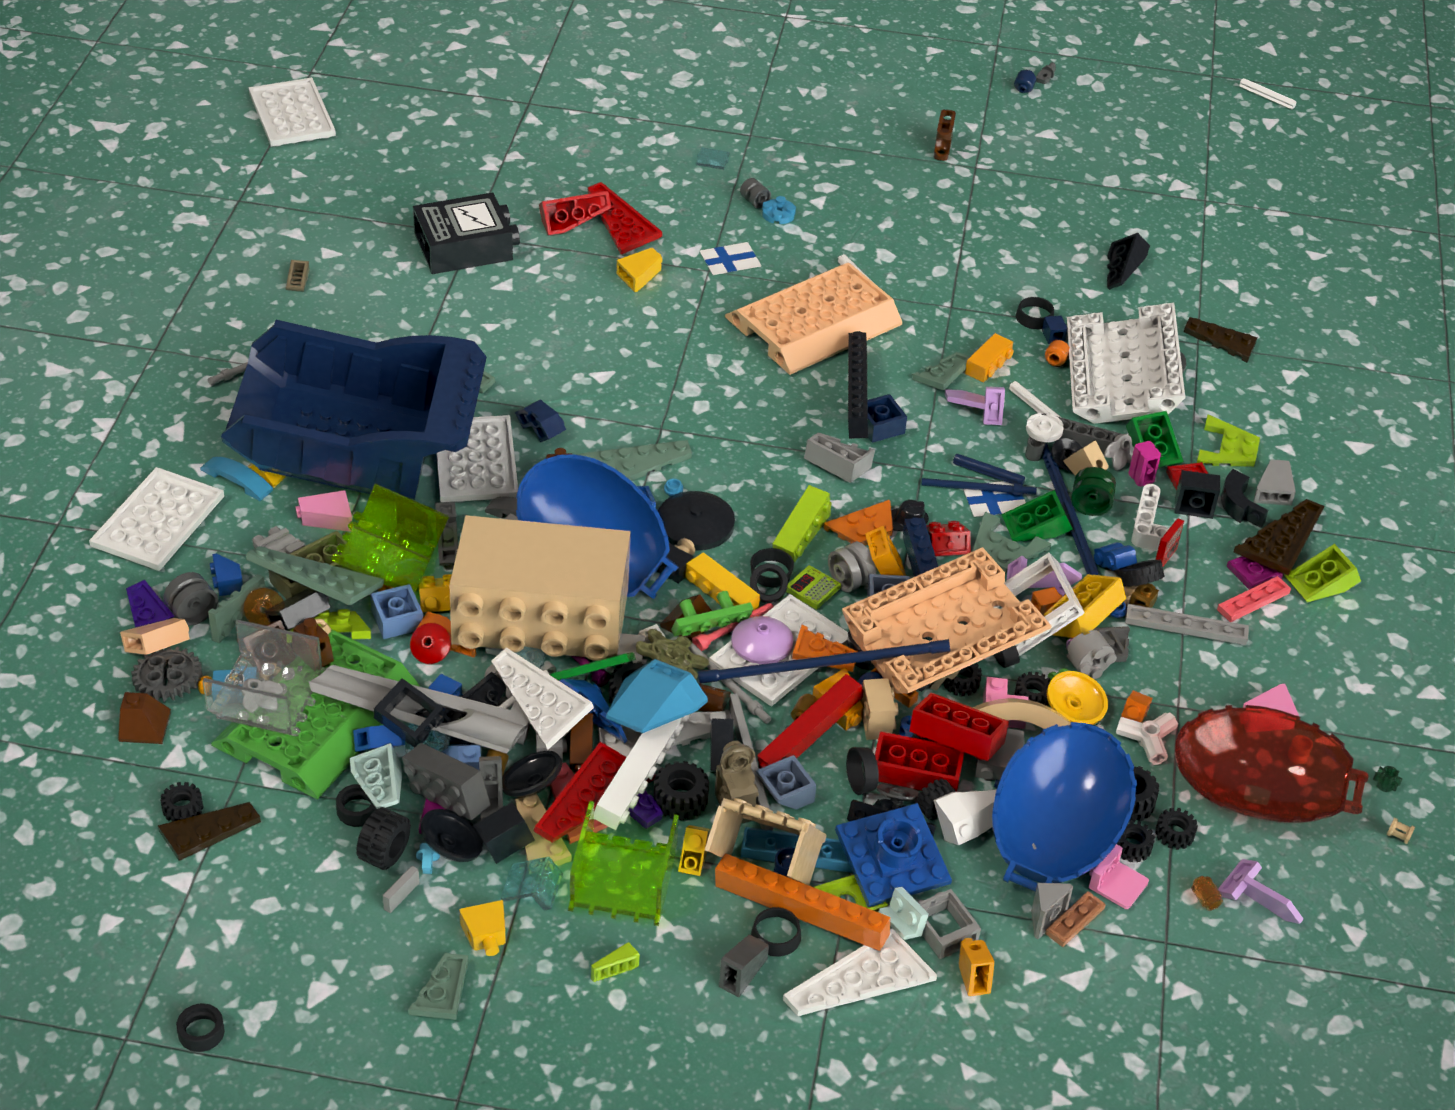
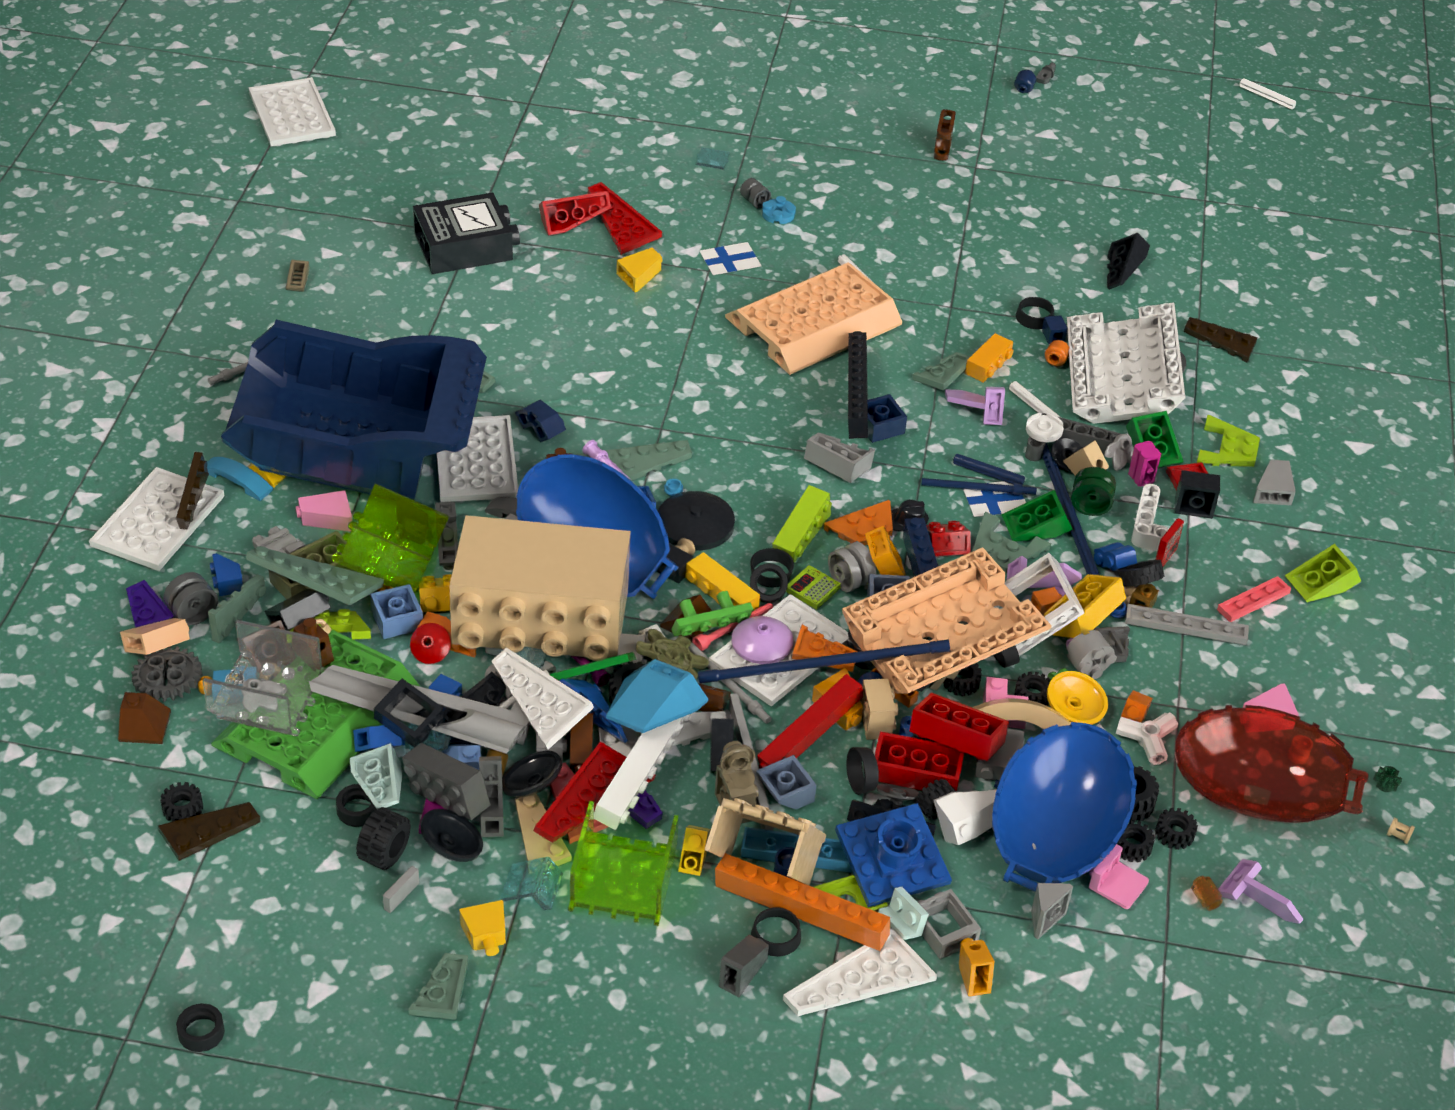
clear orange dish [244,588,284,628] -> none
medium azure piece [416,843,440,874] -> none
black slope [473,802,535,864] -> none
lime slope [591,942,640,982] -> none
black tyre [653,761,709,820] -> none
pearl gold brick [791,694,817,721] -> none
nougat tile [1045,891,1106,947] -> none
black arch [1221,469,1269,528] -> none
magenta tile [1227,556,1283,590] -> none
dark brown wing [1233,499,1325,576] -> none
none -> dark brown wing [176,452,209,530]
none -> lavender pin [582,440,631,480]

